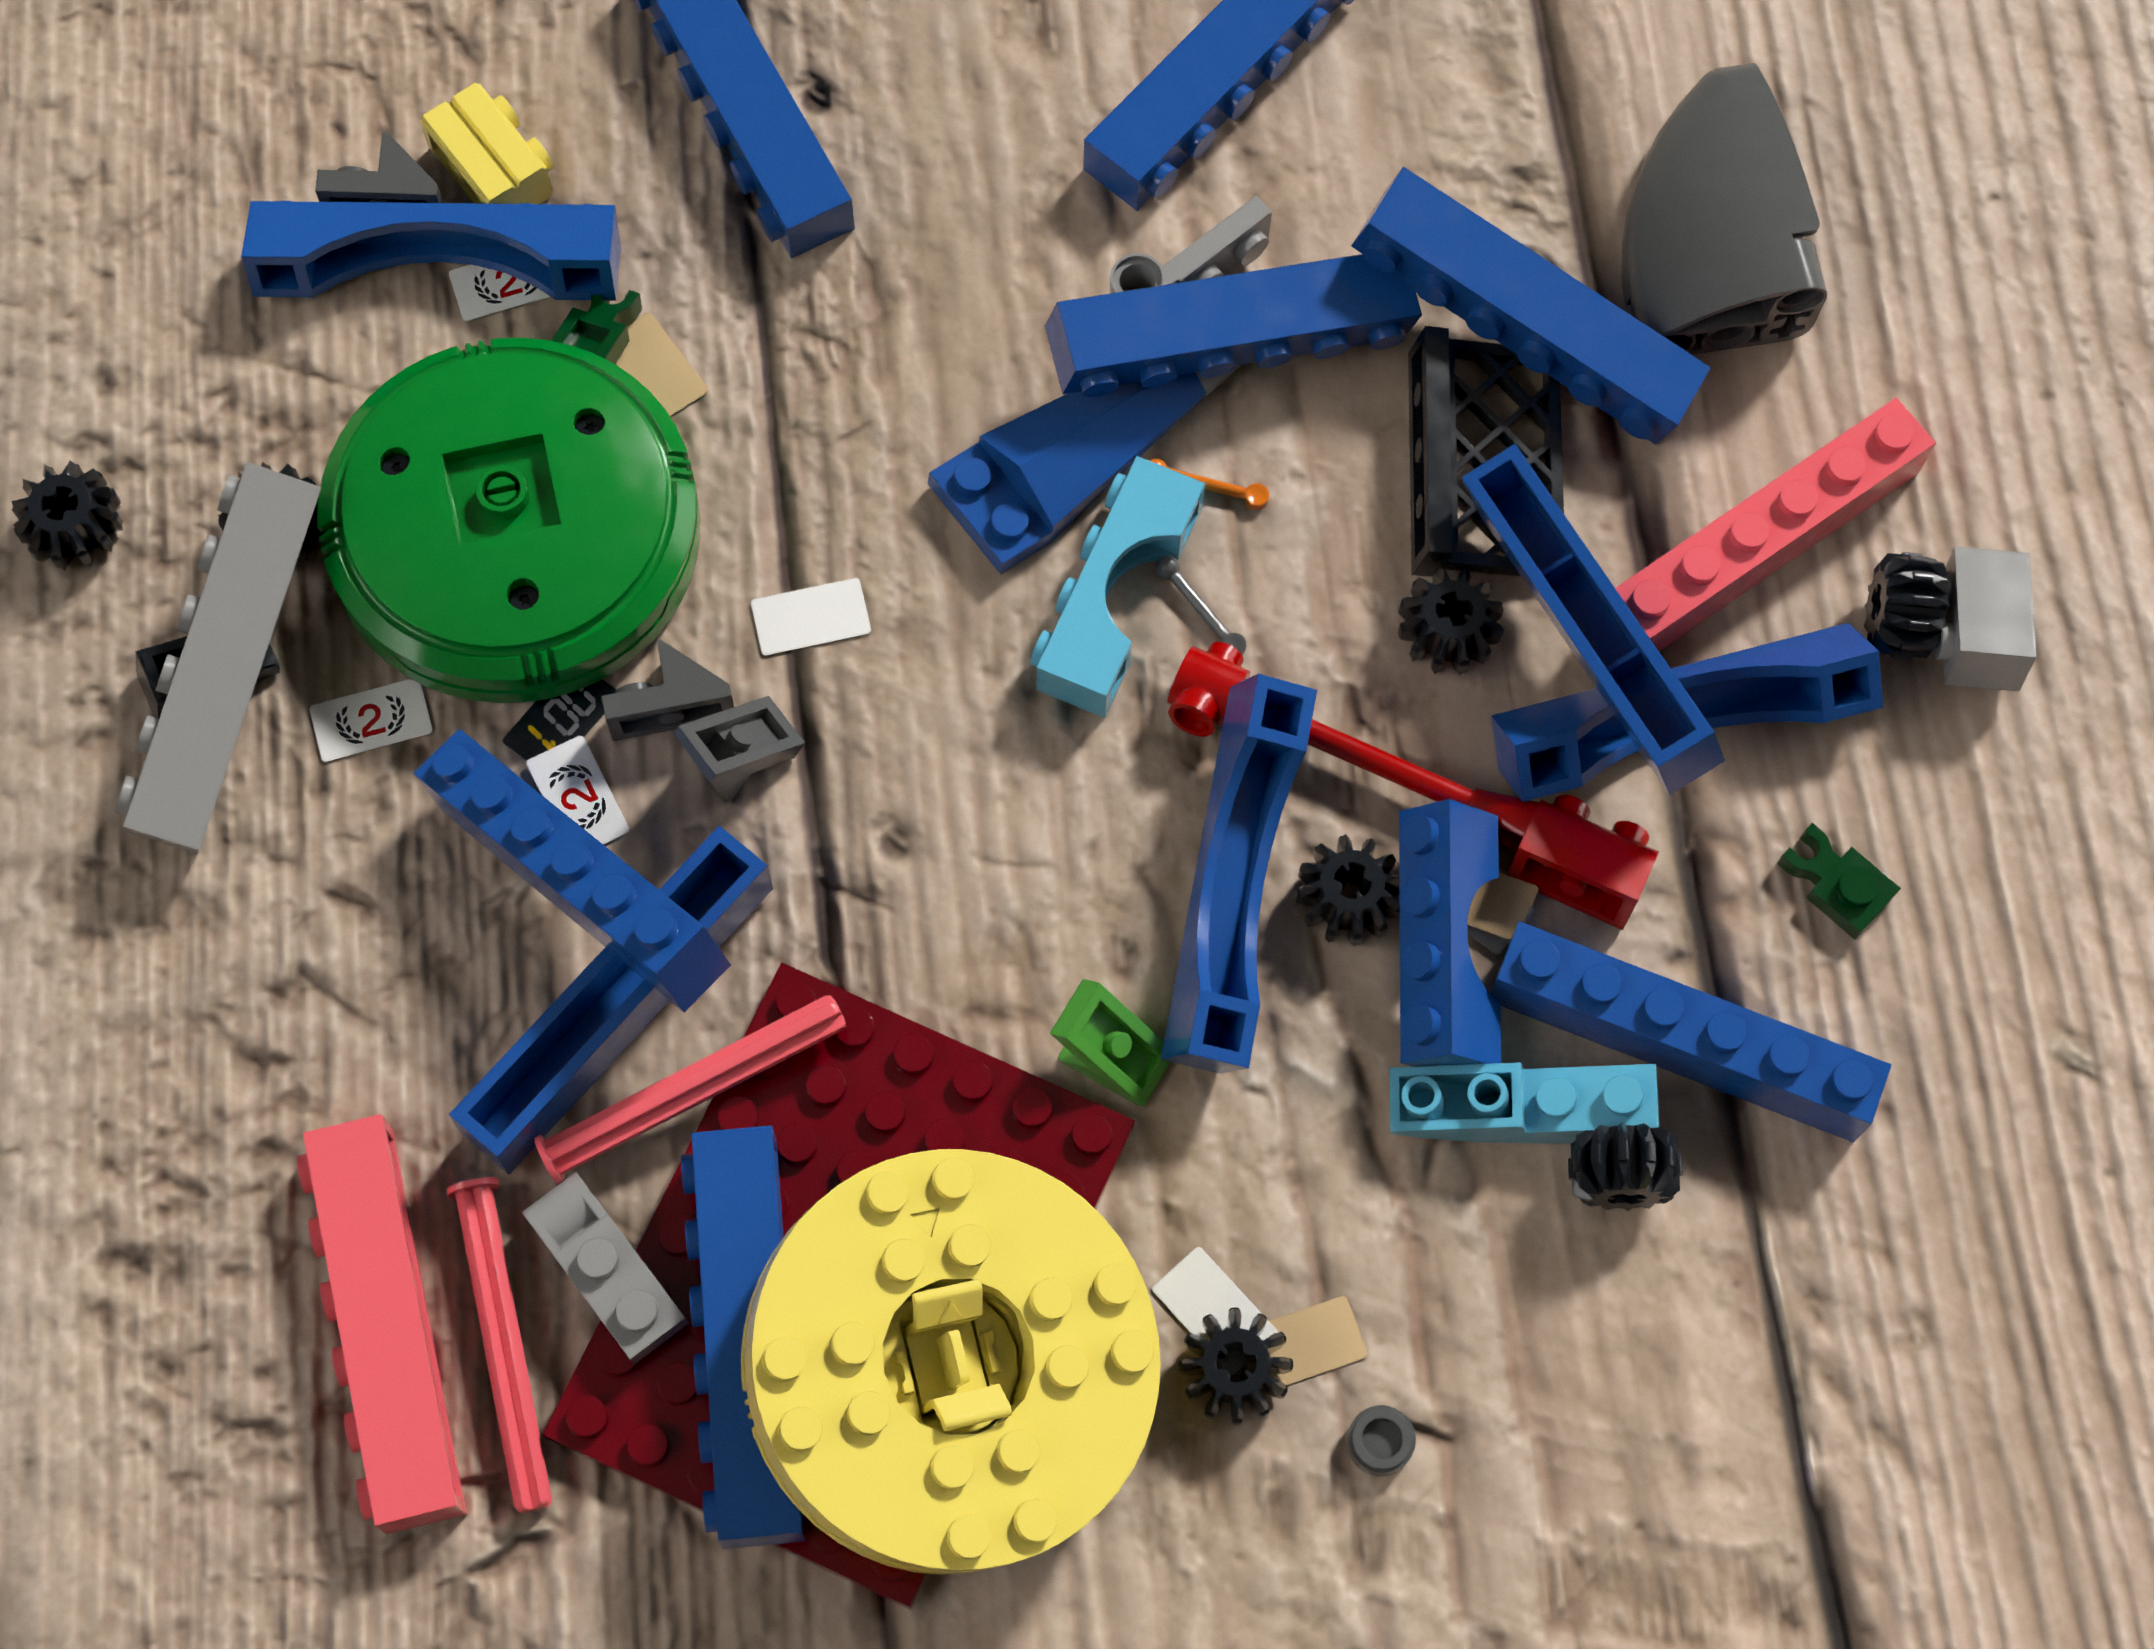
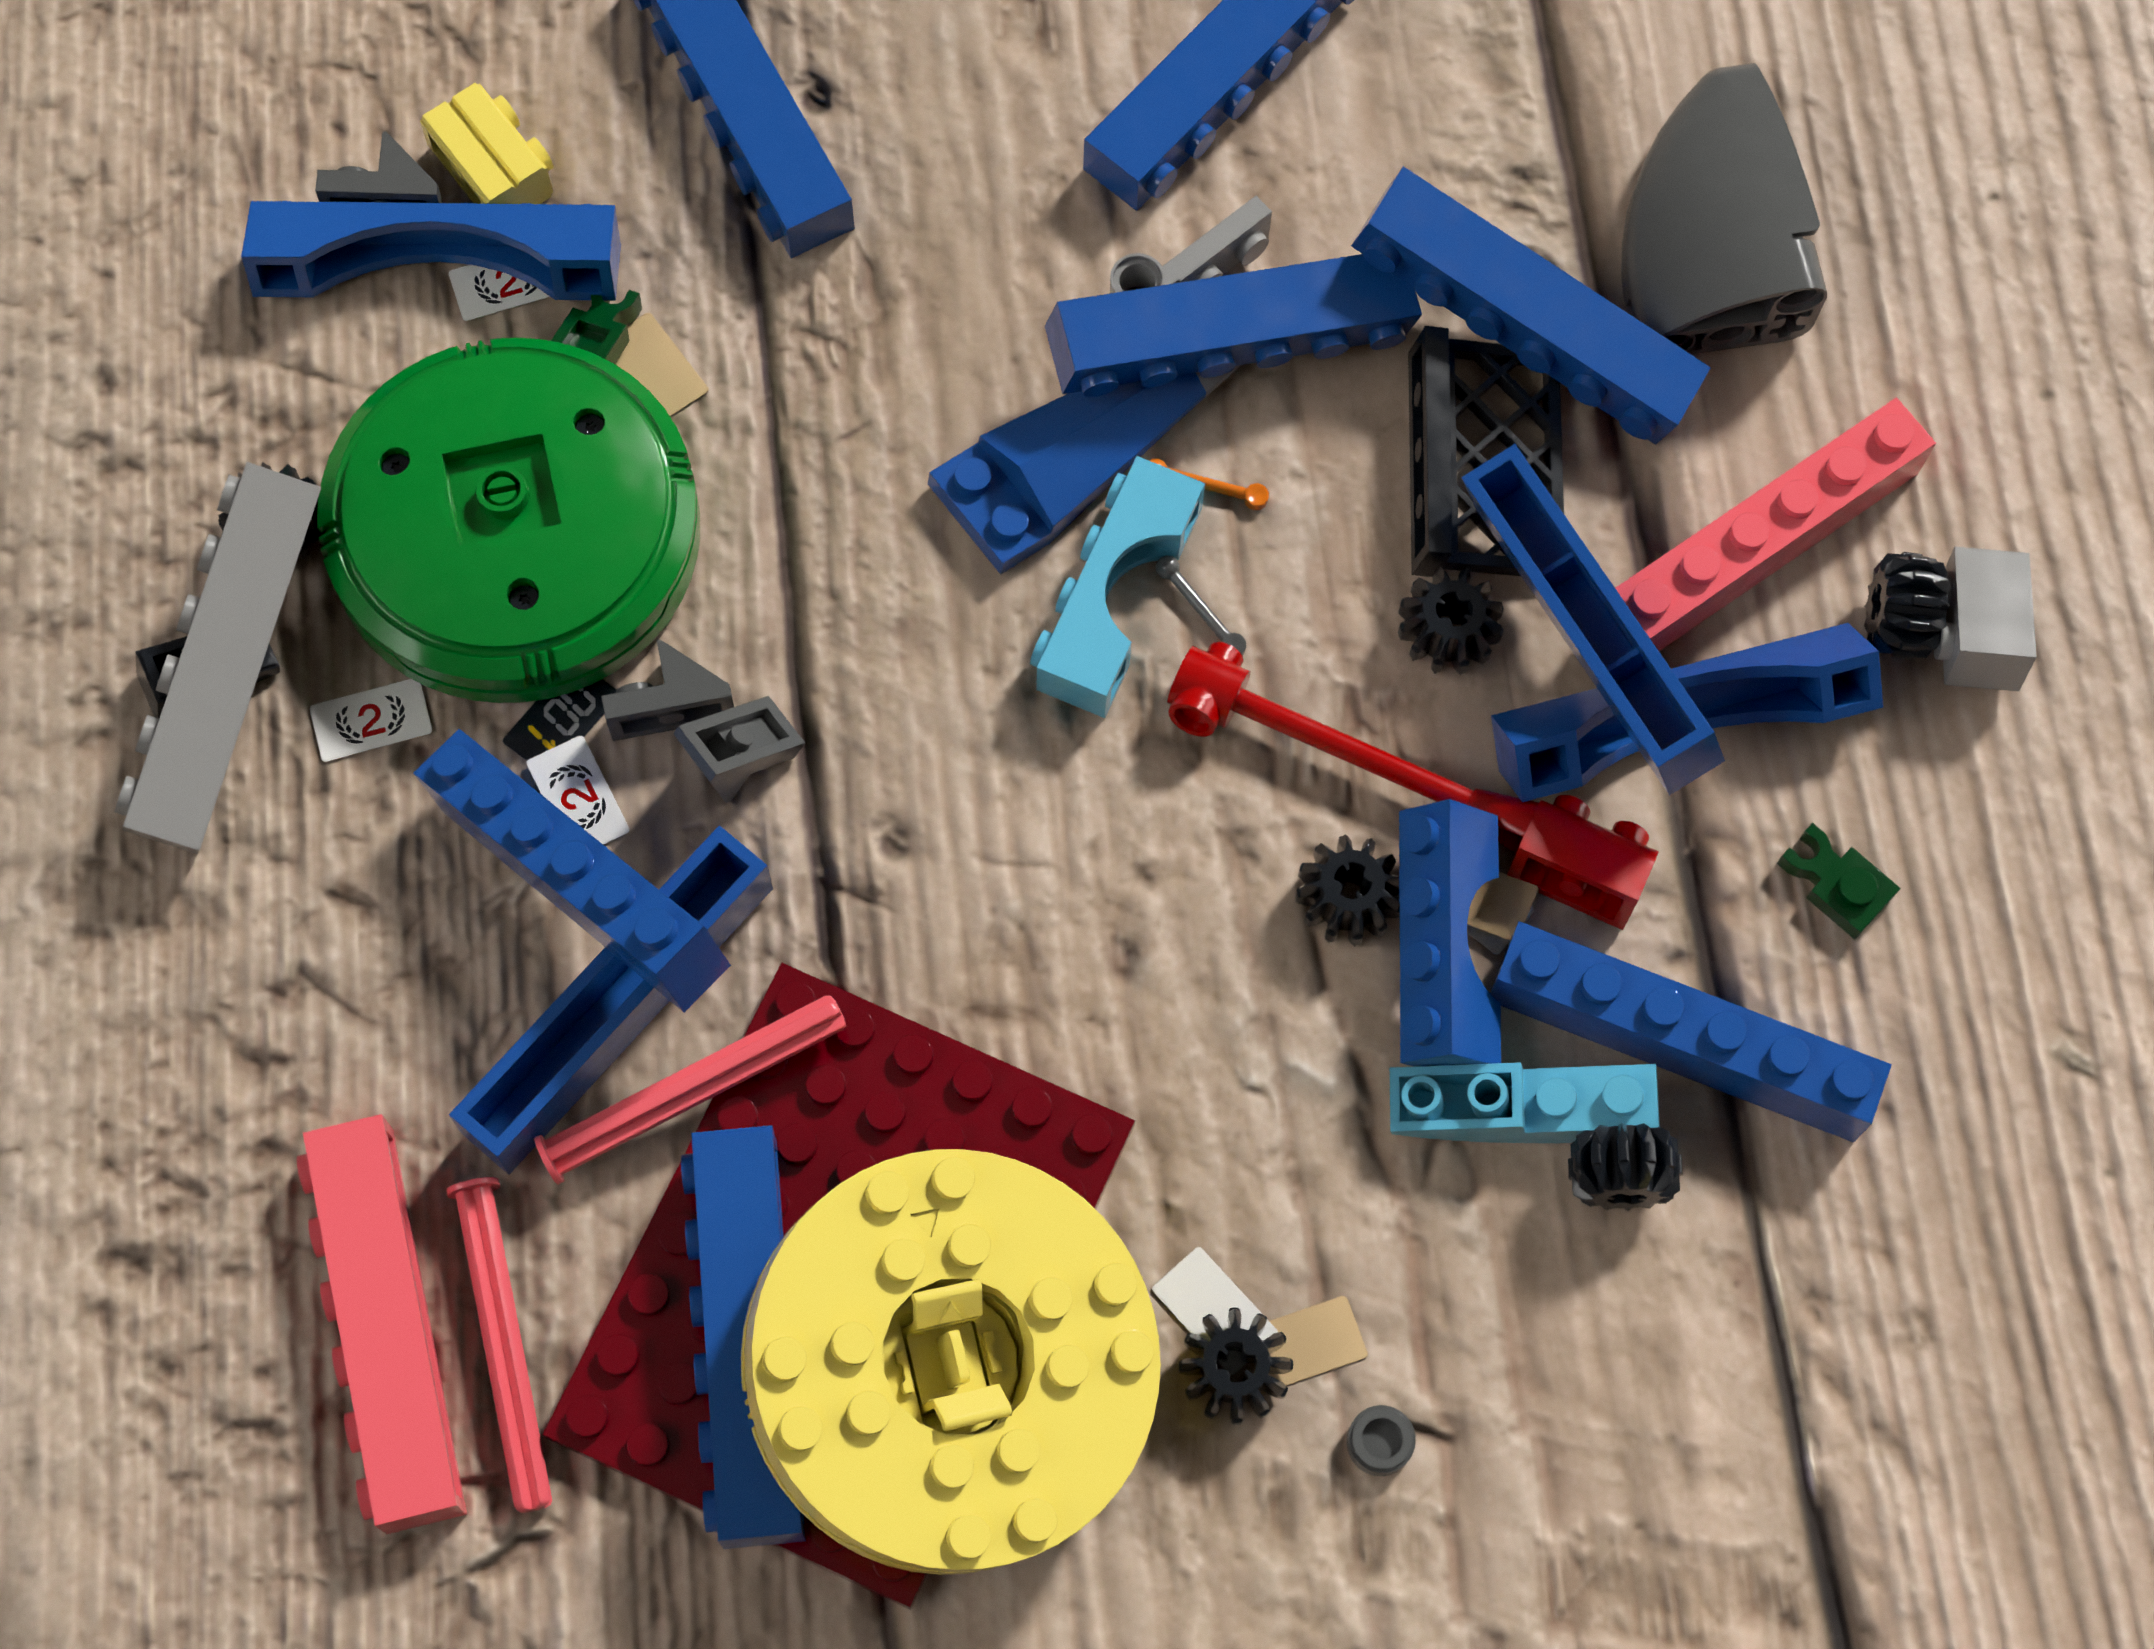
black gear [11,460,123,571] -> none
light grey plate [522,1172,689,1365] -> none
white sticker [751,578,871,656] -> none
bright green slope [1050,979,1170,1107] -> none
blue arch [1160,673,1317,1074] -> none

